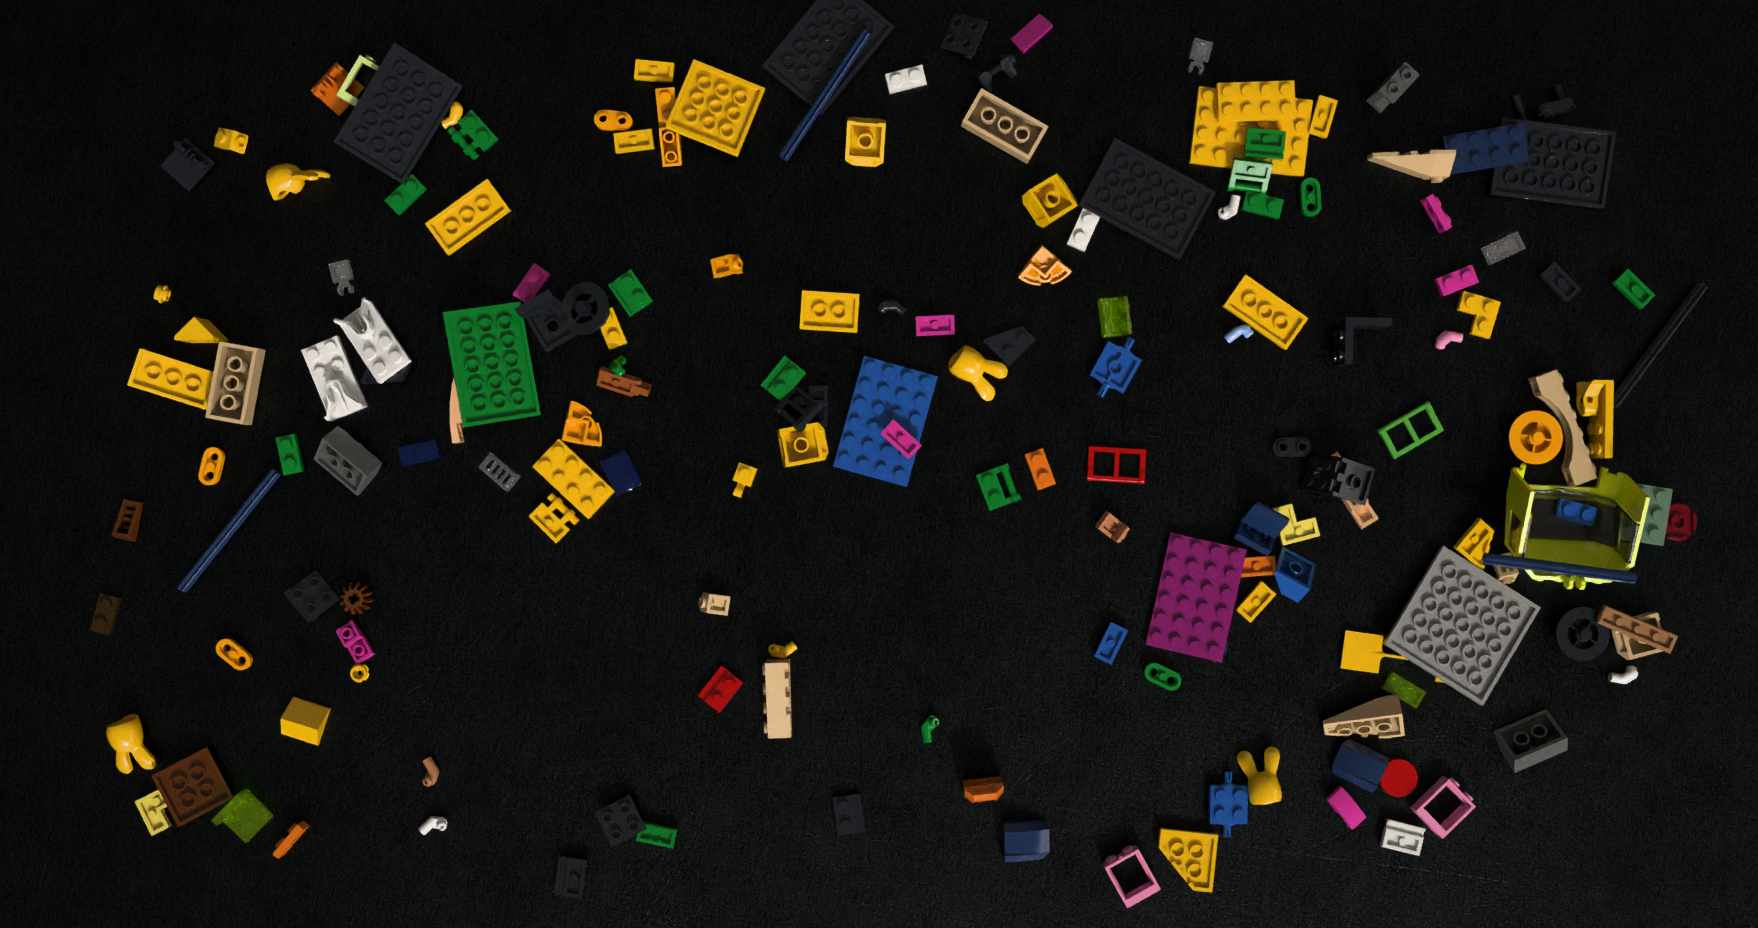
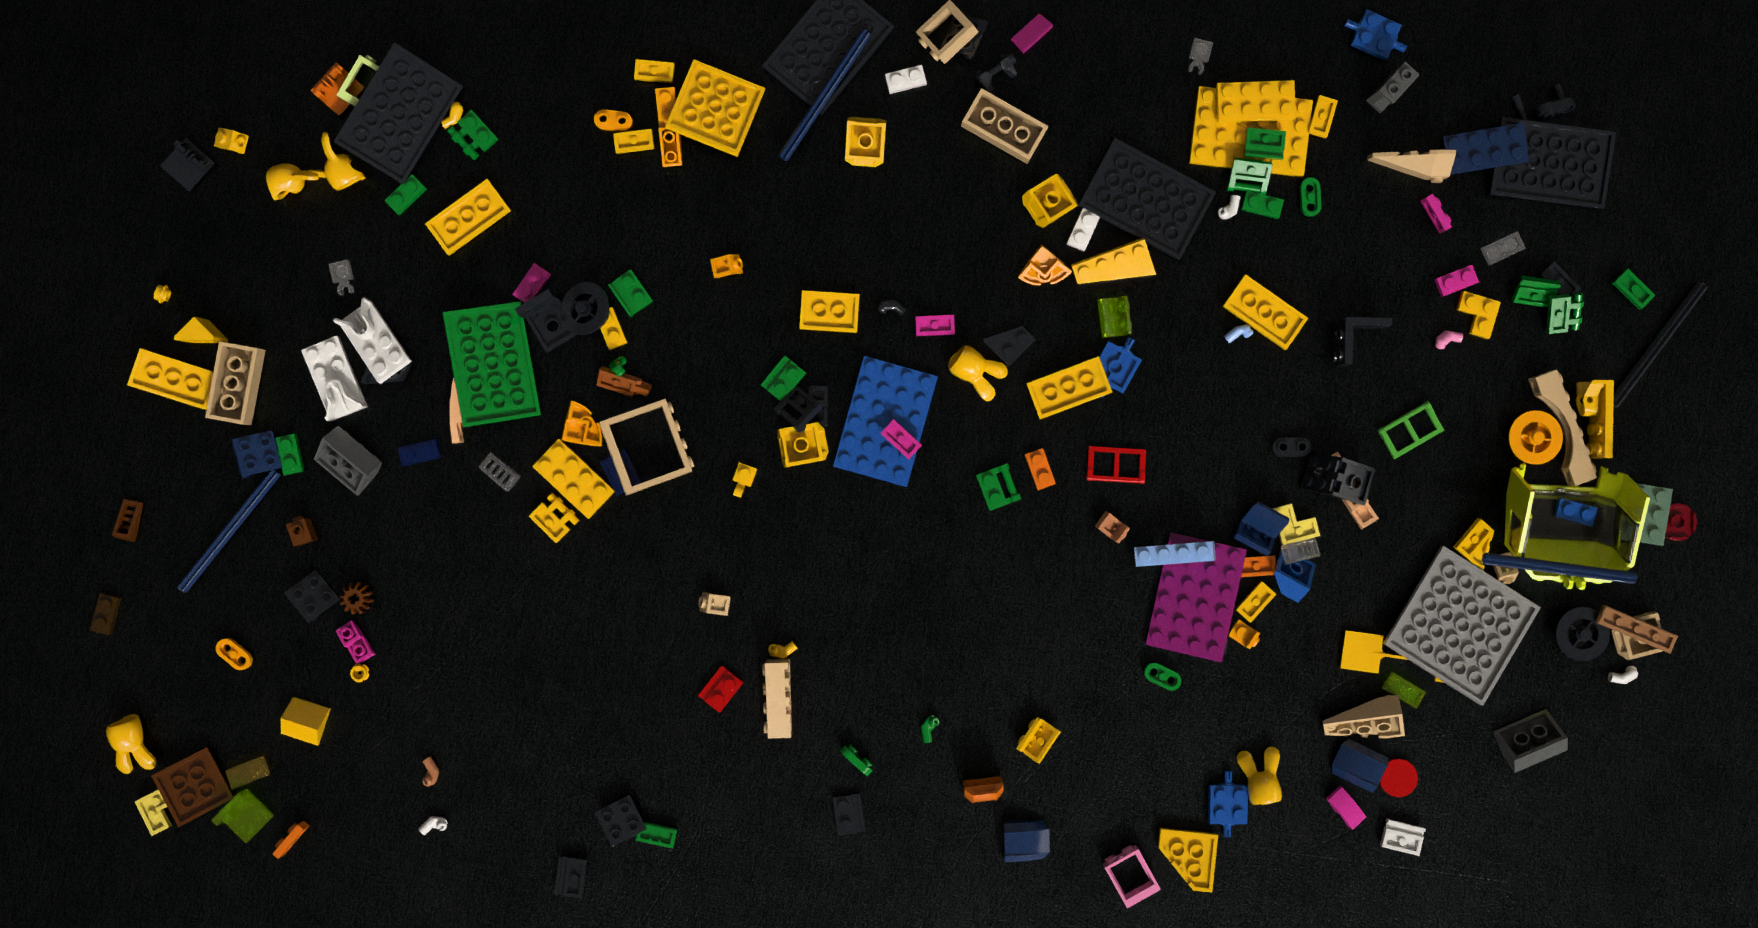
light orange plate [198,447,225,485] -> none
blue plate [1093,622,1128,665] -> none
bright pink window [1410,776,1476,839] -> none
none -> clear yellow slope [225,756,270,790]
none -> dark blue bracket [232,431,282,479]
none -> reddish brown brick [286,516,318,546]
none -> yellow piece [321,132,366,191]
none -> tan window [599,399,694,496]
none -> green plate [840,744,873,776]
none -> tan window [916,0,978,64]
none -> yellow bracket [1016,717,1061,764]
none -> yellow plate [1027,356,1113,419]
none -> yellow wing [1071,238,1156,284]
none -> light blue arch [1134,541,1216,567]
none -> light orange bracket [1228,619,1260,649]
none -> clear slope [1281,538,1320,564]
none -> blue plate [1344,10,1407,61]
none -> green plate [1512,276,1561,307]
none -> plate [1546,292,1584,334]

